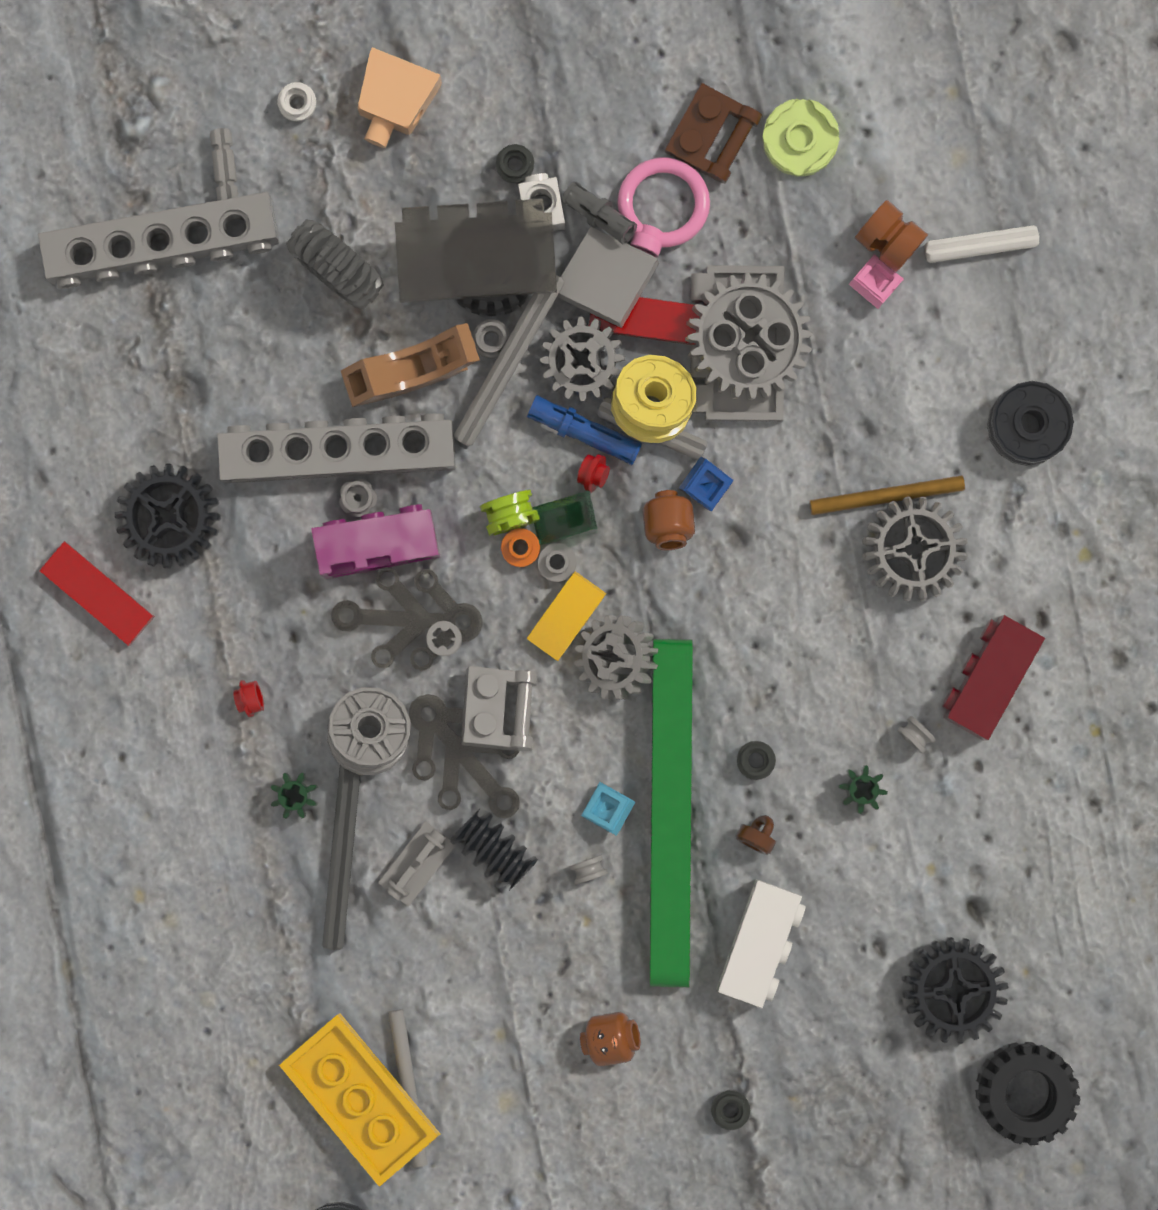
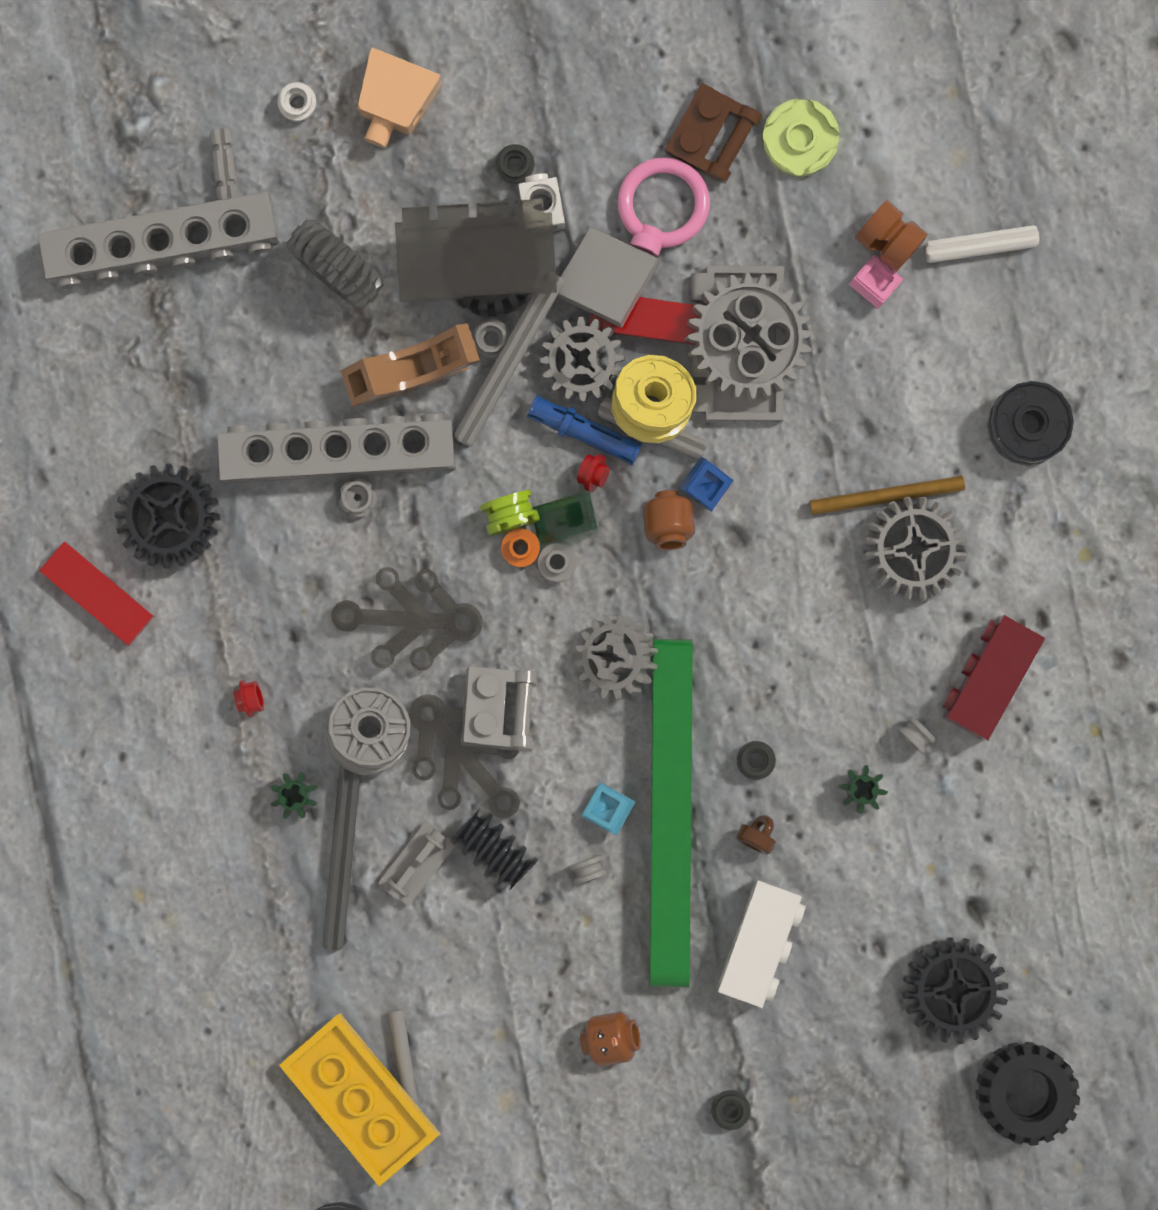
magenta wedge [311,504,440,580] -> none
light grey bush [426,621,462,656] -> none
yellow slope [527,571,607,661] -> none
dark grey pin [562,182,637,244] -> none

